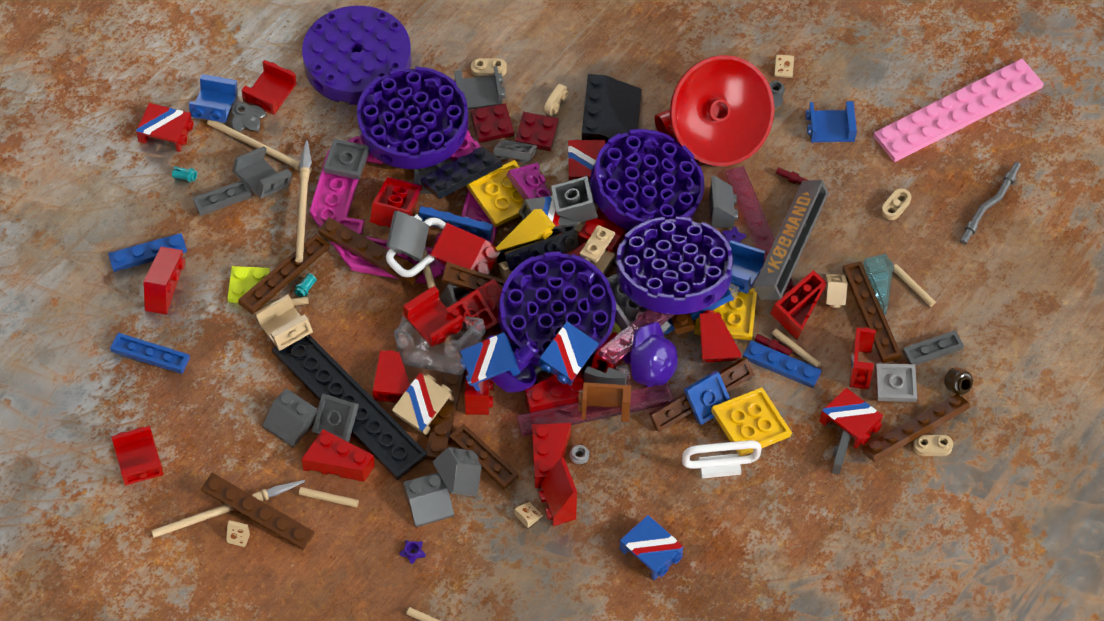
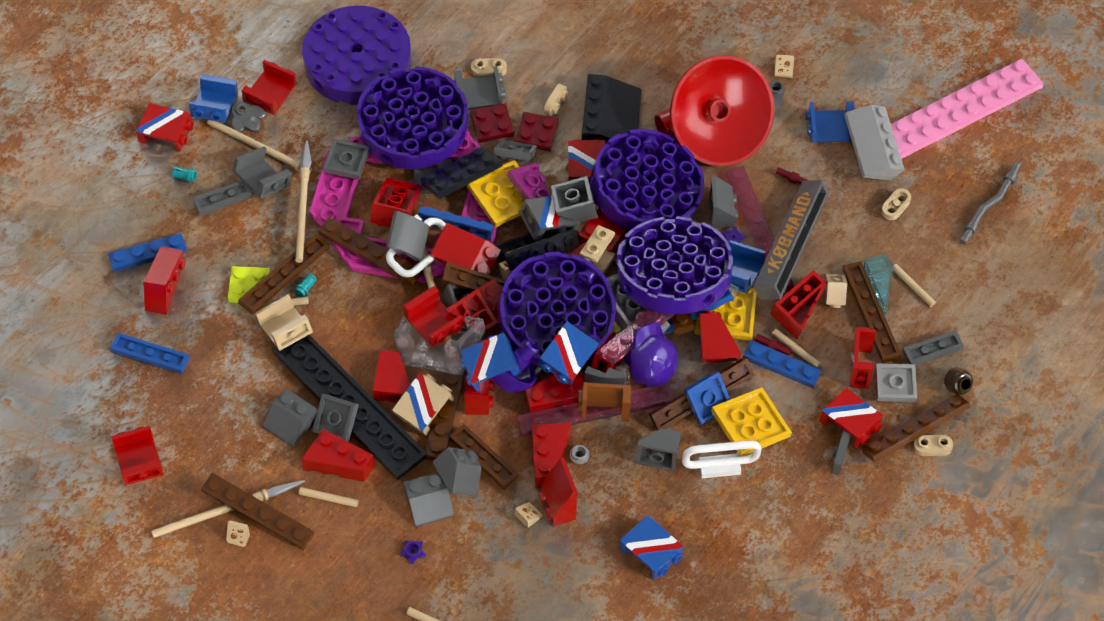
yellow slope [496,209,556,251] -> none
none -> dark grey slope [636,428,681,472]
none -> light grey slope [844,105,905,181]

